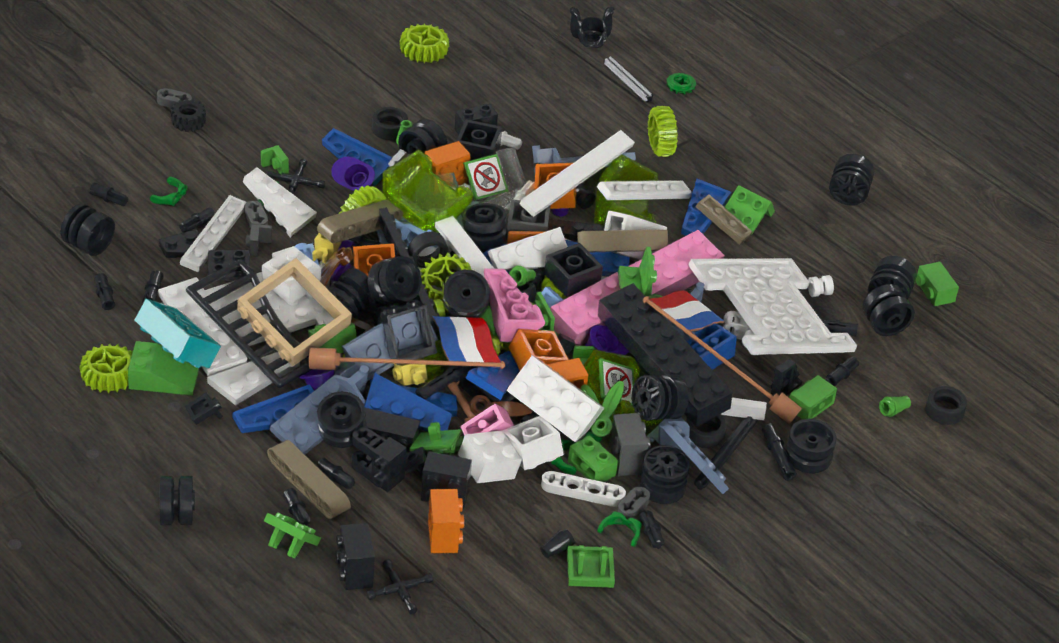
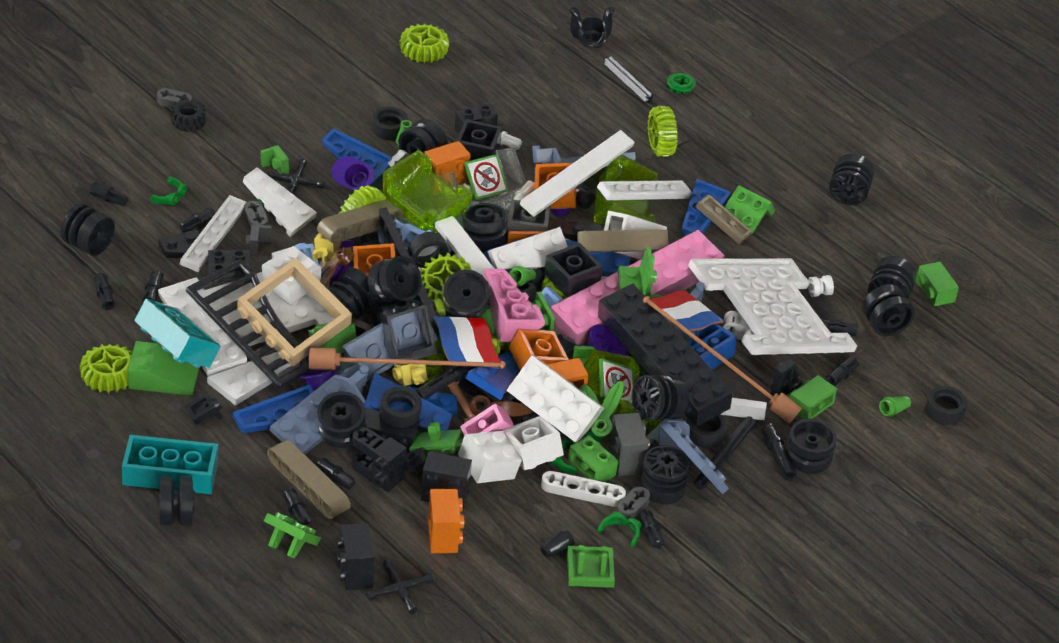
none -> teal brick [122,435,218,494]
none -> black tyre [380,386,422,428]

